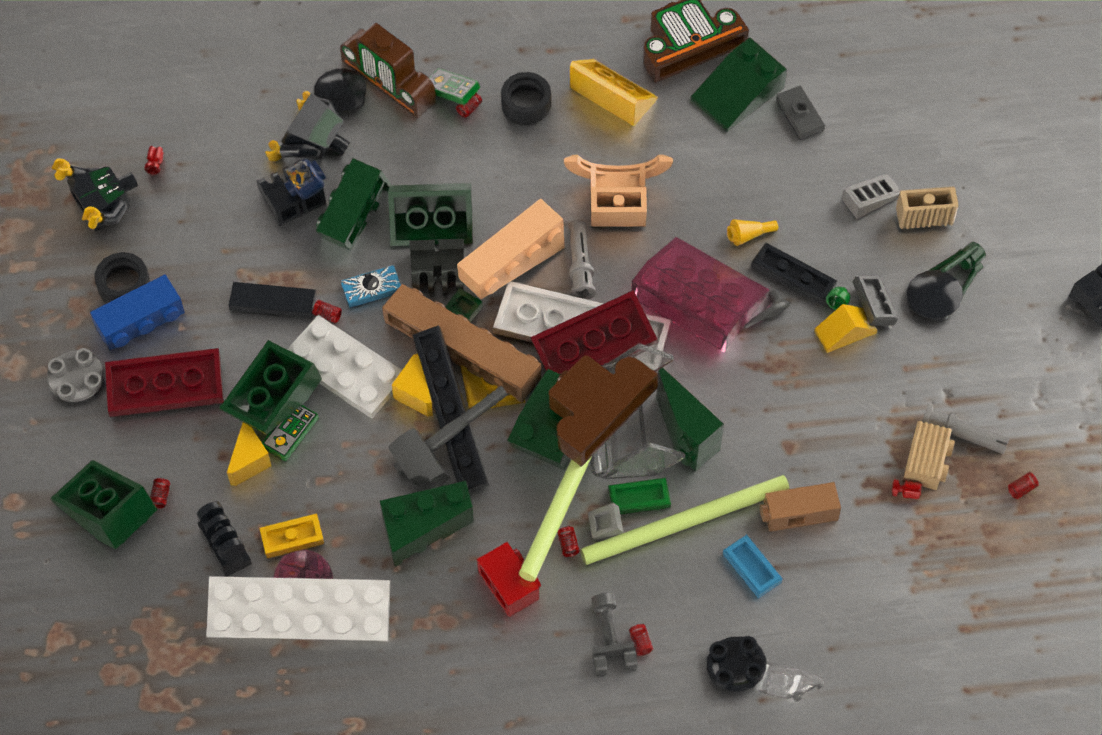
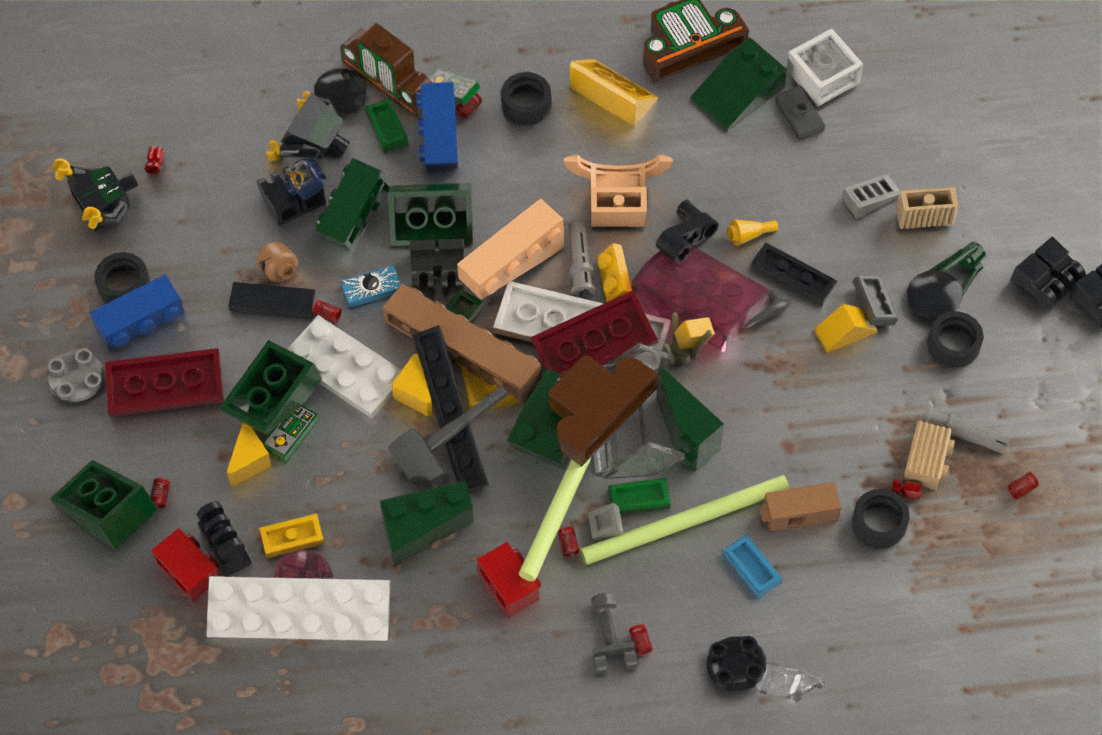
green hinge [826,286,851,310] -> none
none -> red brick [151,528,220,602]
none -> medium nougat head [257,242,298,283]
none -> green tile [365,98,409,153]
none -> blue brick [416,82,458,169]
none -> yellow plate [596,243,632,302]
none -> black beam [656,199,719,264]
none -> olive plant [663,312,712,367]
none -> yellow piece [674,317,715,349]
none -> piece [786,28,864,107]
none -> black tyre [852,489,910,548]
none -> black tyre [927,311,984,368]
none -> black legs [1010,236,1086,309]

